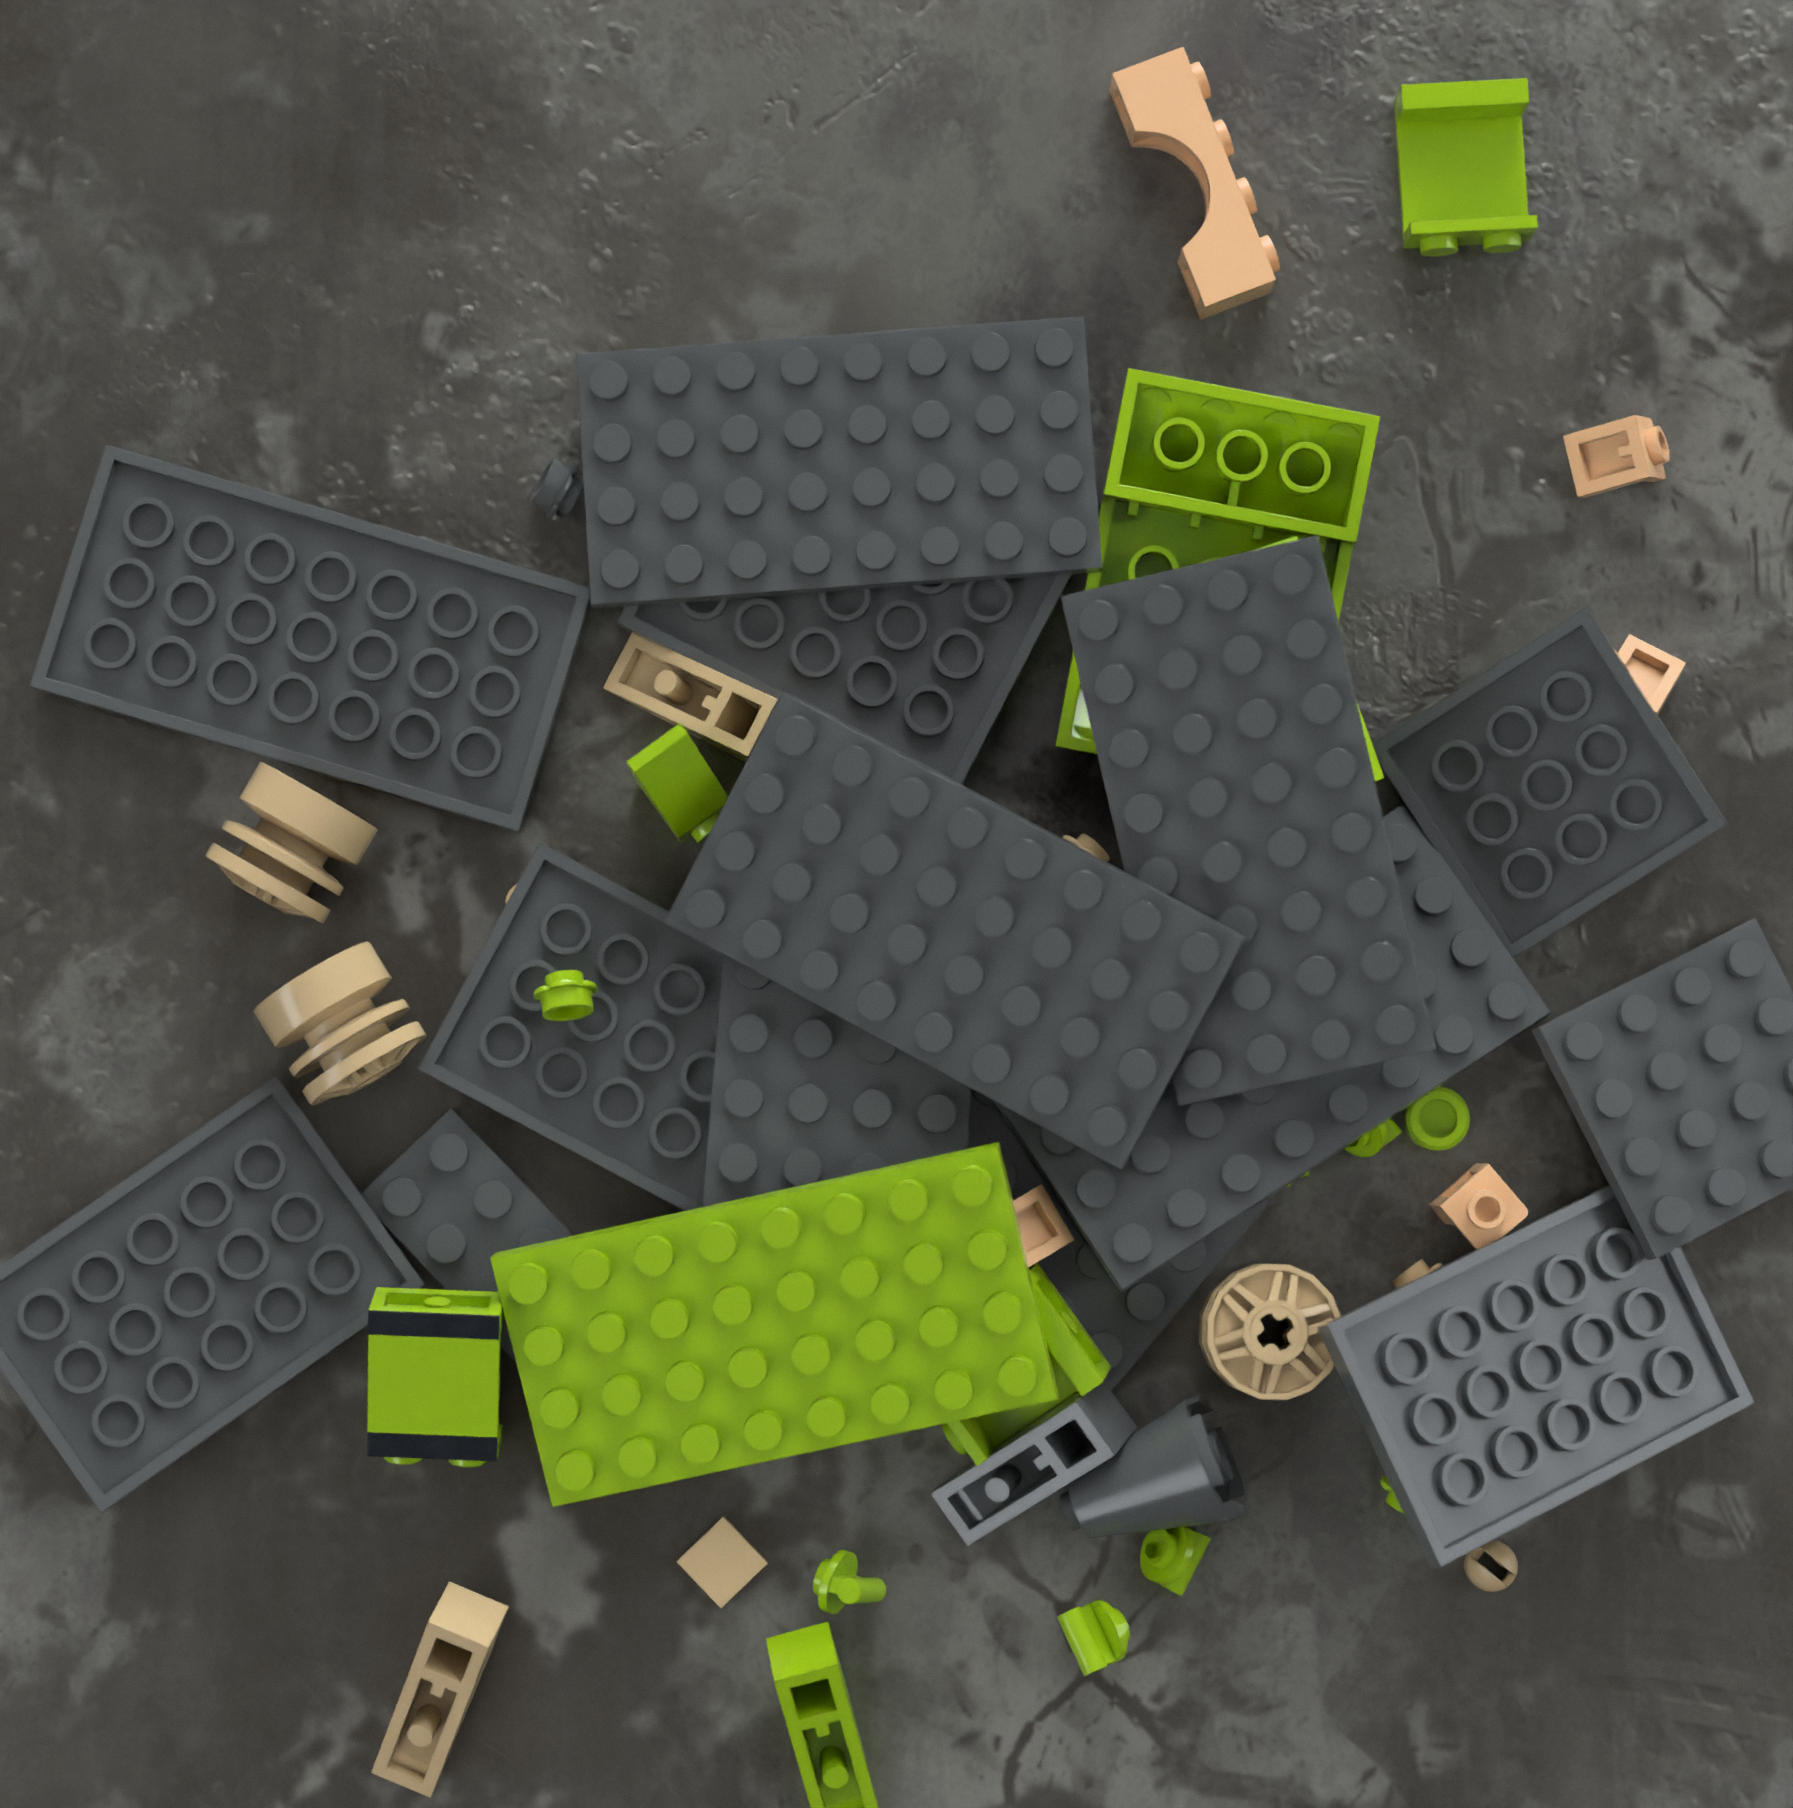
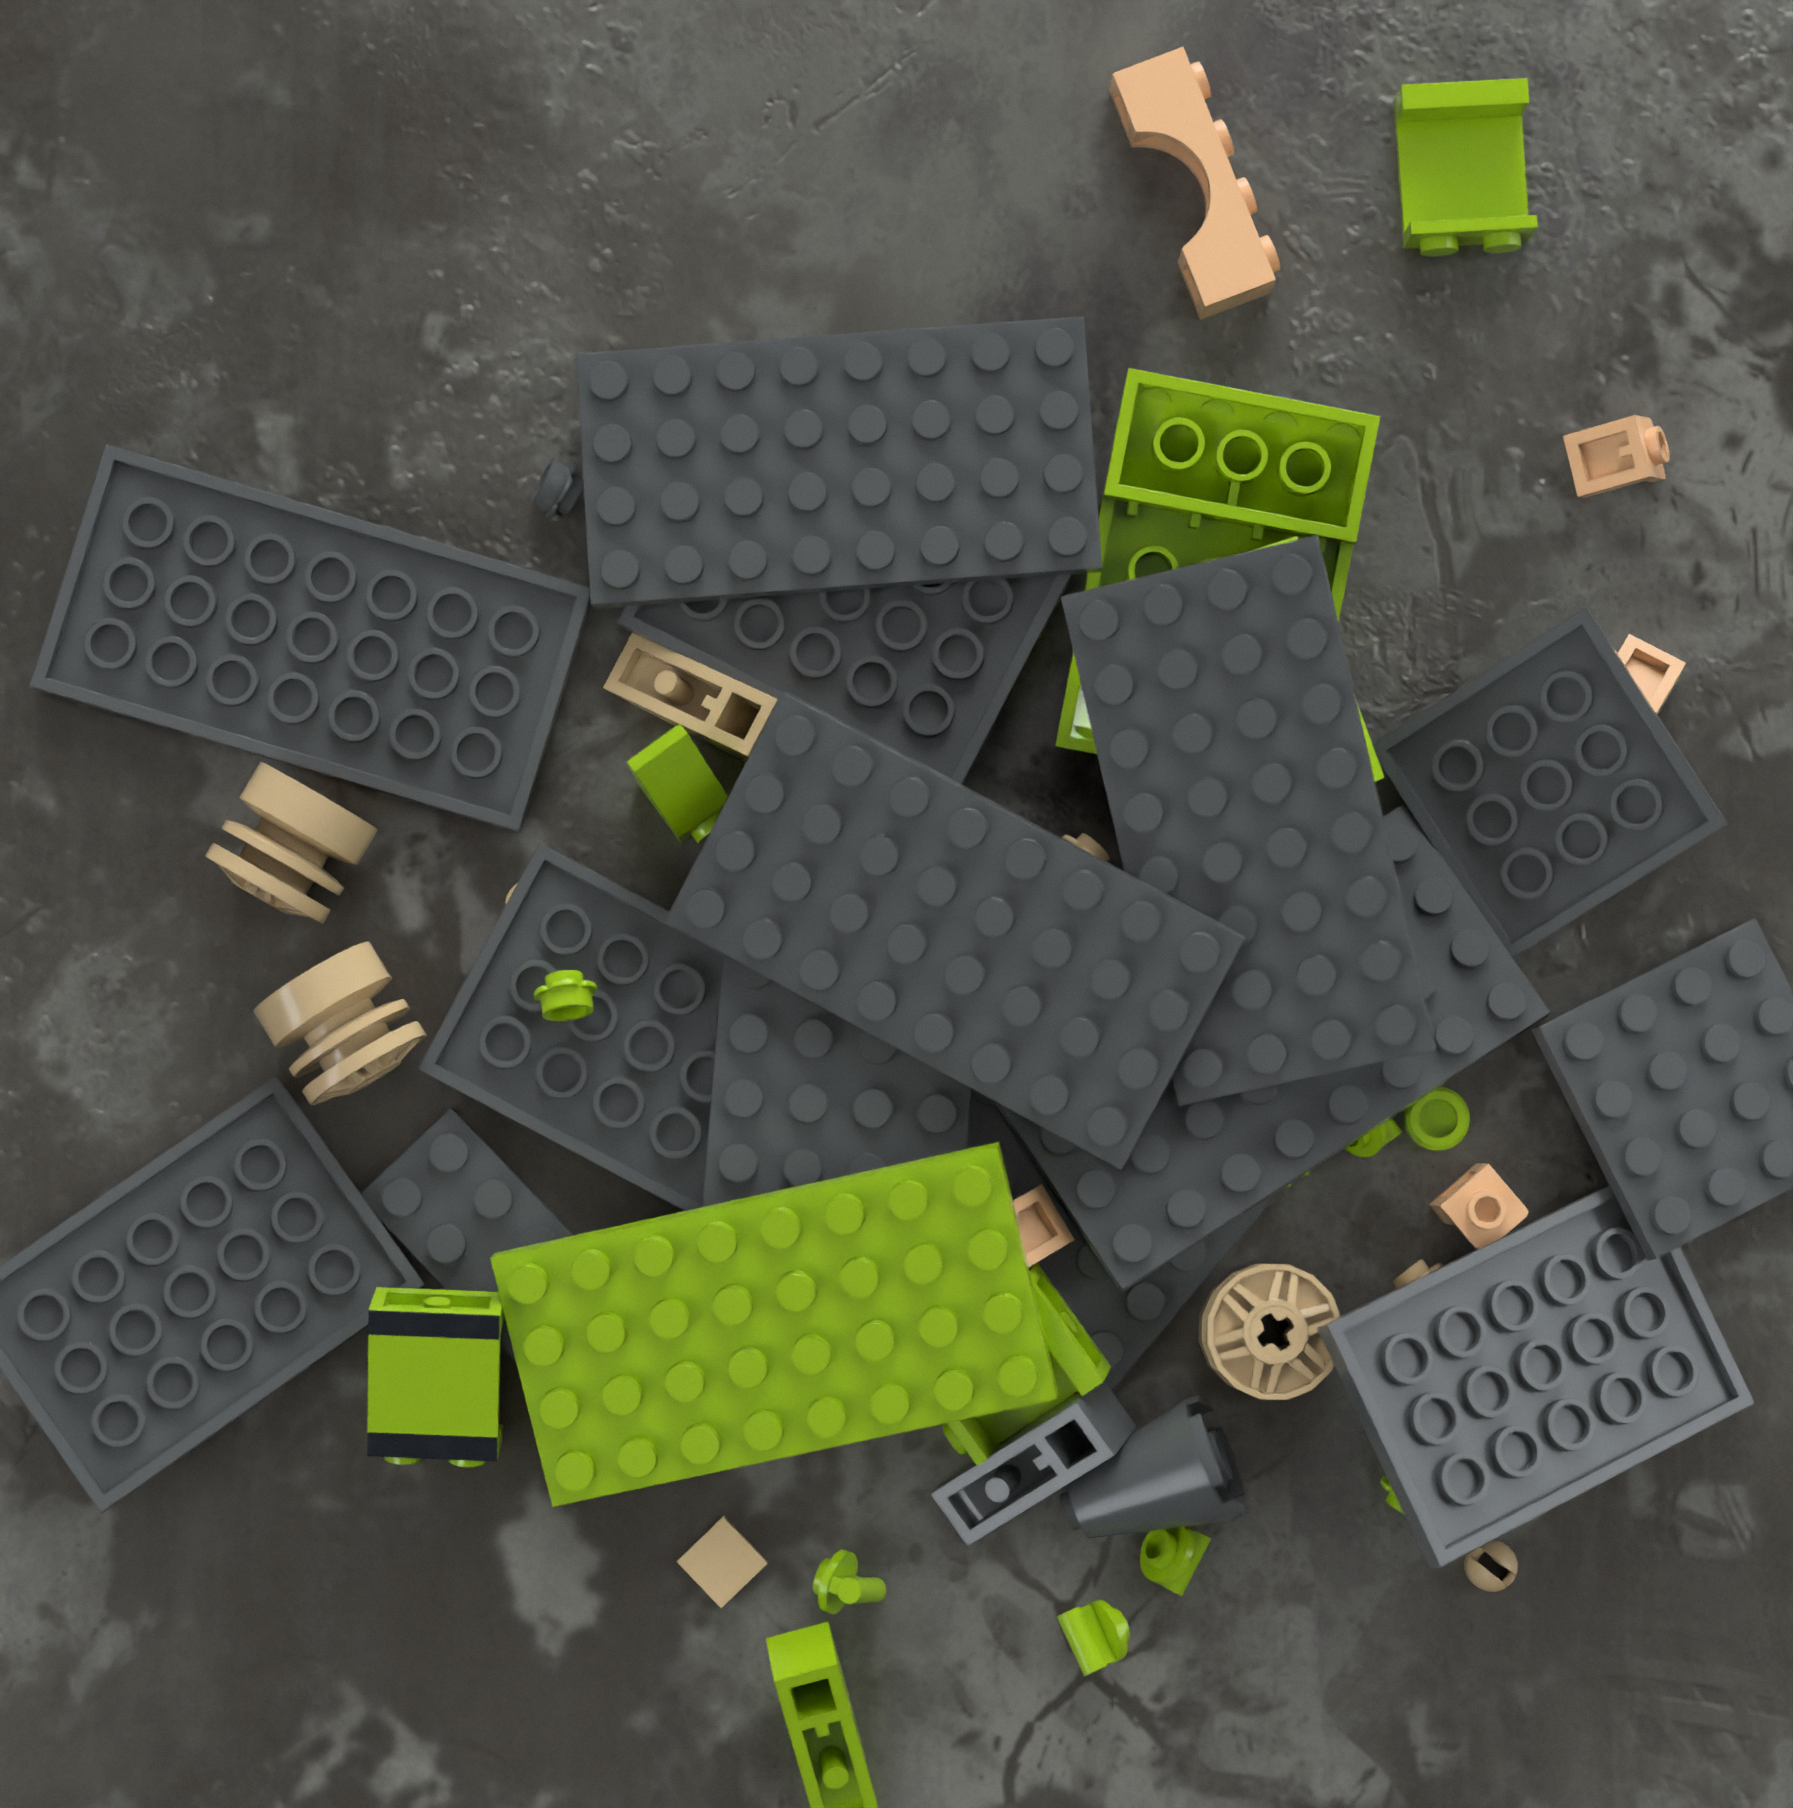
tan slope [371,1581,509,1798] -> none

